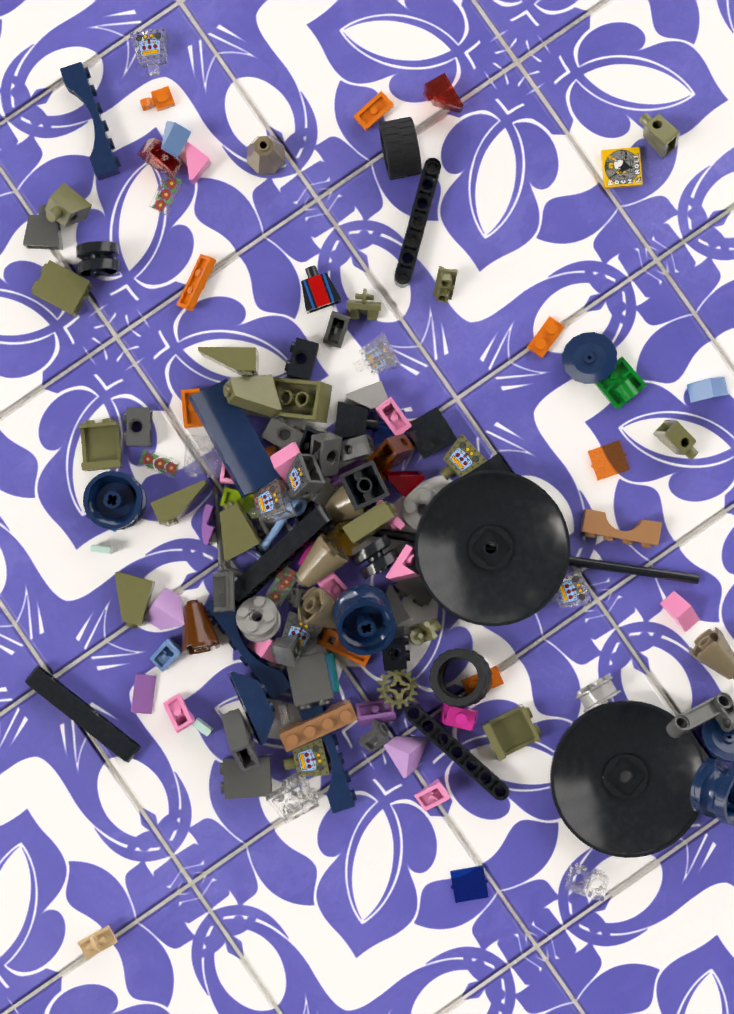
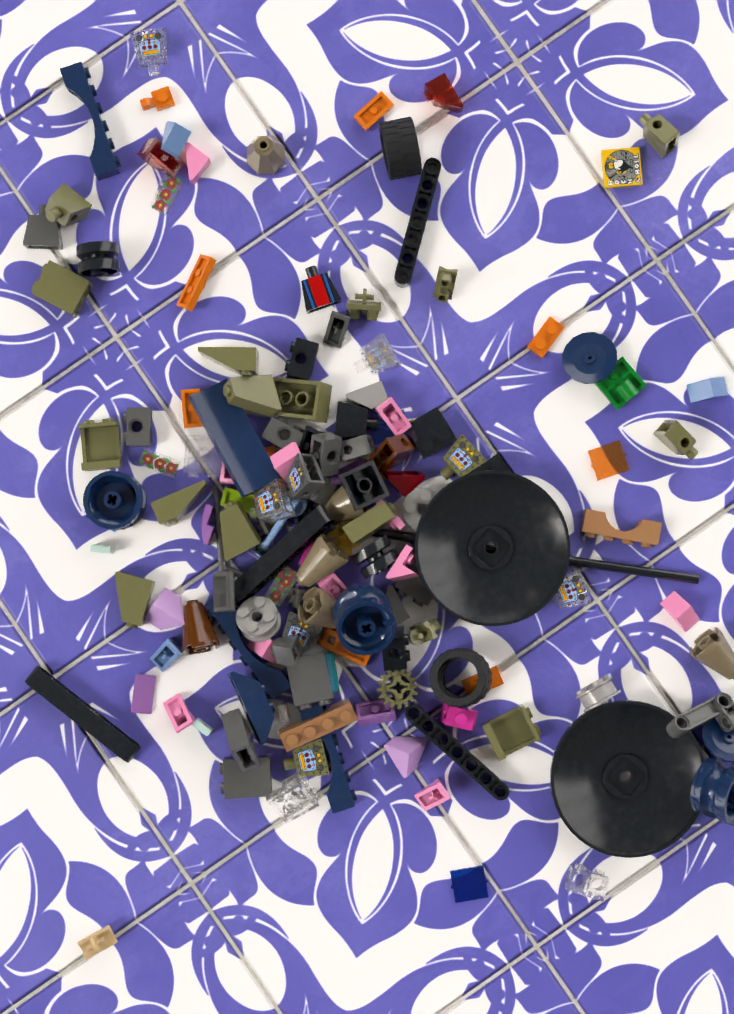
dark grey bracket [358,719,389,753] -> none

